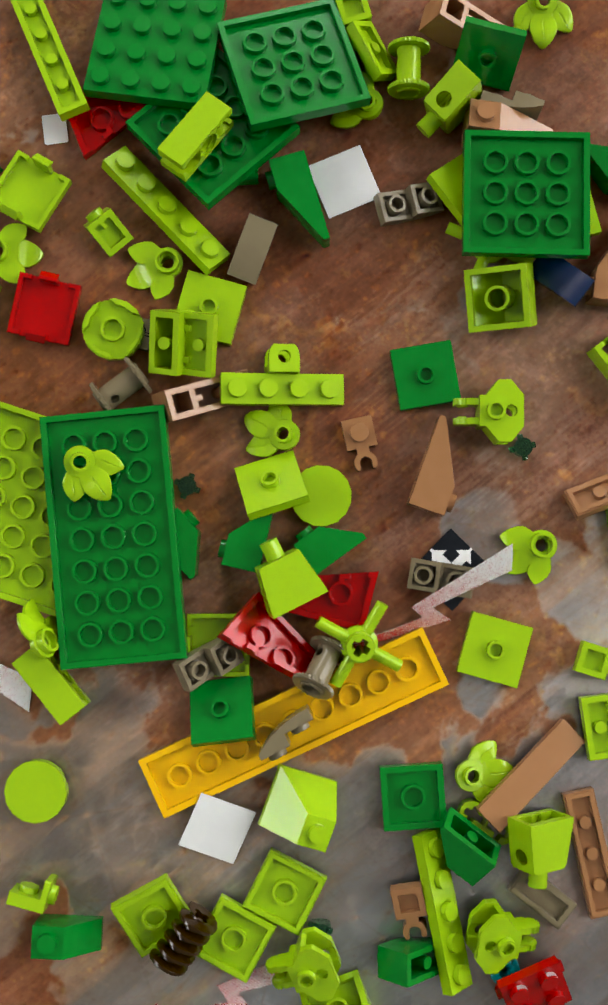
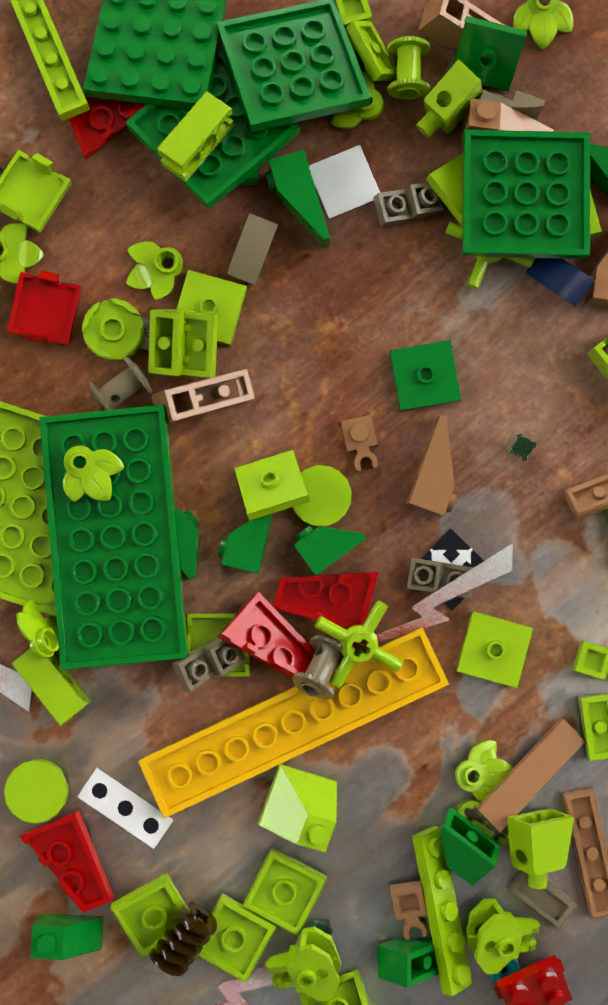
lime bracket [6,874,60,914] -> none
white sticker [42,114,69,145] -> none
lime bracket [83,206,134,257] -> none
lime plate [101,146,230,276] -> none
clear green piece [174,473,201,499] -> none
white sticker [178,793,256,864] -> none
green plate [190,675,256,747] -> none
lime plate [220,344,344,406] -> none
lime plate [244,406,300,458] -> none
lime torso [255,537,328,619] -> none
dark tan slope [259,704,313,761] -> none
green plate [379,761,446,832] -> none
lime hinge [453,379,524,445] -> none
lime slope [463,262,537,333] -> none
lime plate [499,526,557,584] -> none
none -> red wing [19,810,115,913]
none -> white sticker [77,768,173,849]

